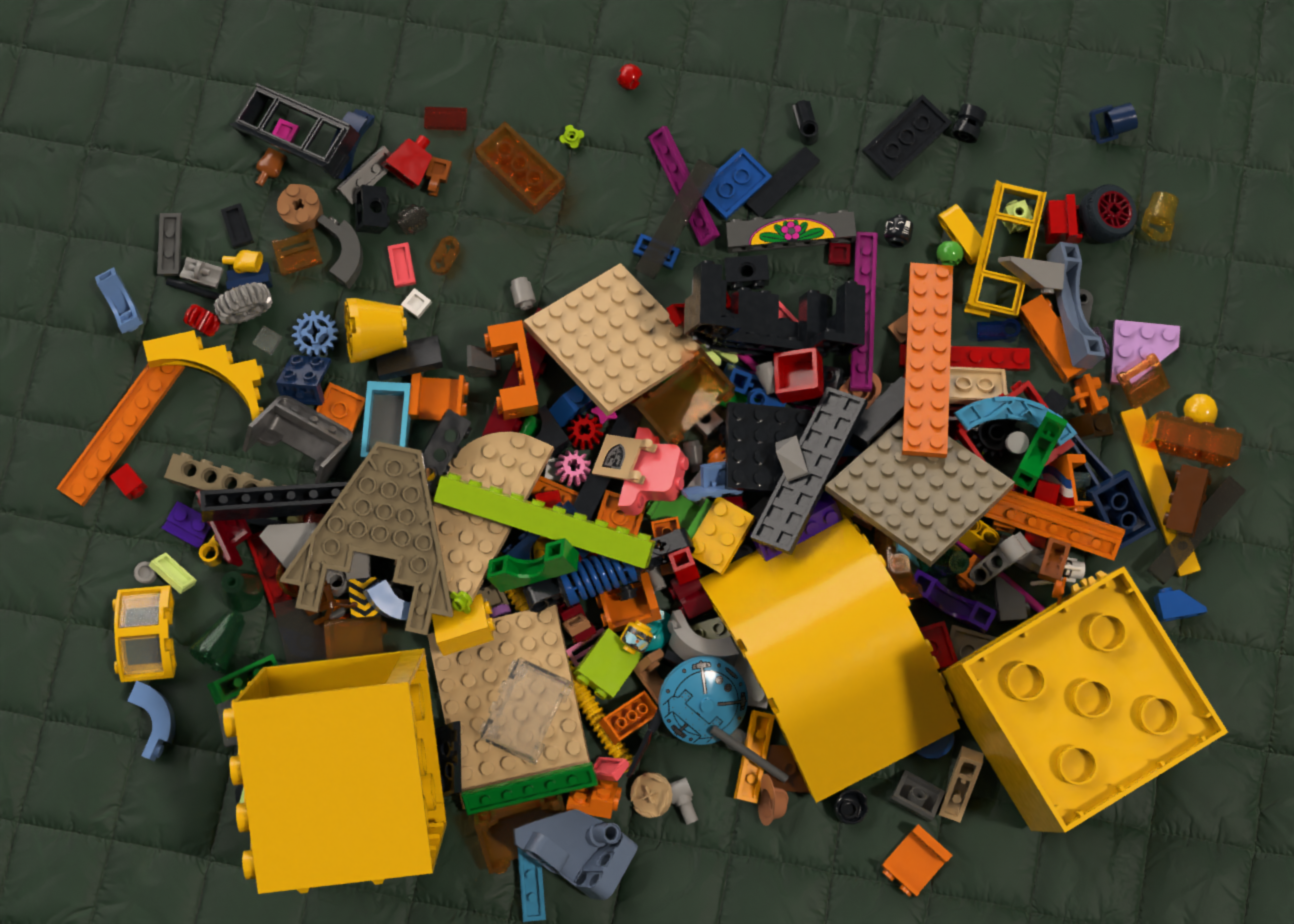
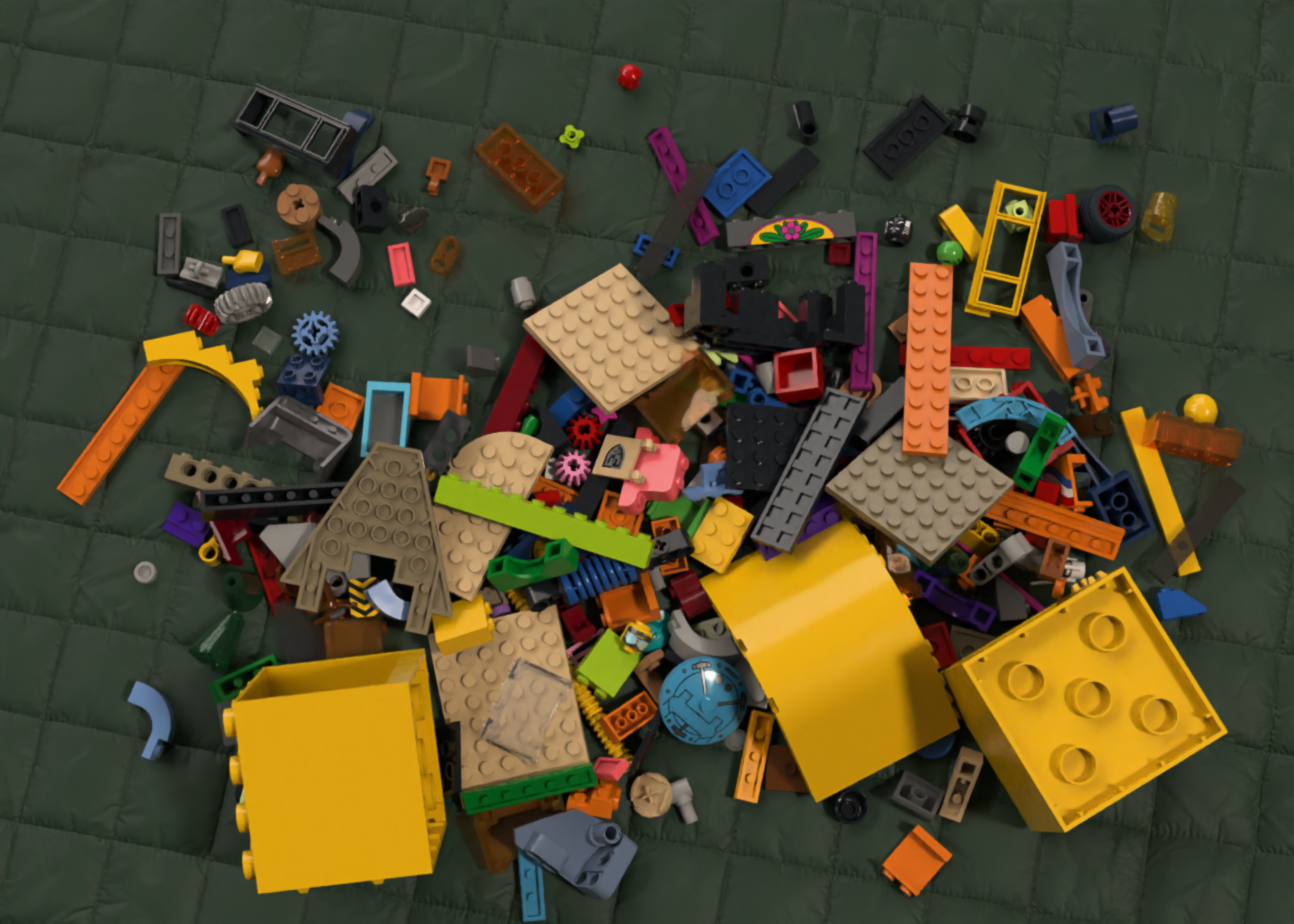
medium blue arch [95,267,143,334] -> none
red brick [110,463,148,500] -> none
window [112,585,177,682] -> none
yellowish green tile [149,552,197,594] -> none
dark pink plate [272,118,300,143] -> none
yellow cone [344,298,407,363] -> none
black tile [376,335,443,381] -> none
red torso [381,135,432,189] -> none
clear red tile [424,107,468,130] -> none
lime plate [450,591,472,614] -> none
orange plate [484,320,538,420] -> none
medium nougat tile [562,613,591,637] -> none
black plate [616,585,638,602] -> none
red brick [668,546,700,585] -> none
dark grey cone [681,440,703,473] -> none
dark grey bar [710,725,789,783] -> none
nougat piece [758,774,789,825] -> none
light grey slope [775,436,809,482] -> none
clear blue piece [977,318,1021,343] -> none
light grey slope [998,256,1065,294] -> none
lavender plate [1110,320,1180,386] -> none
clear orange plate [1116,353,1170,409] -> none
reddish brown wedge [1163,464,1212,538] -> none

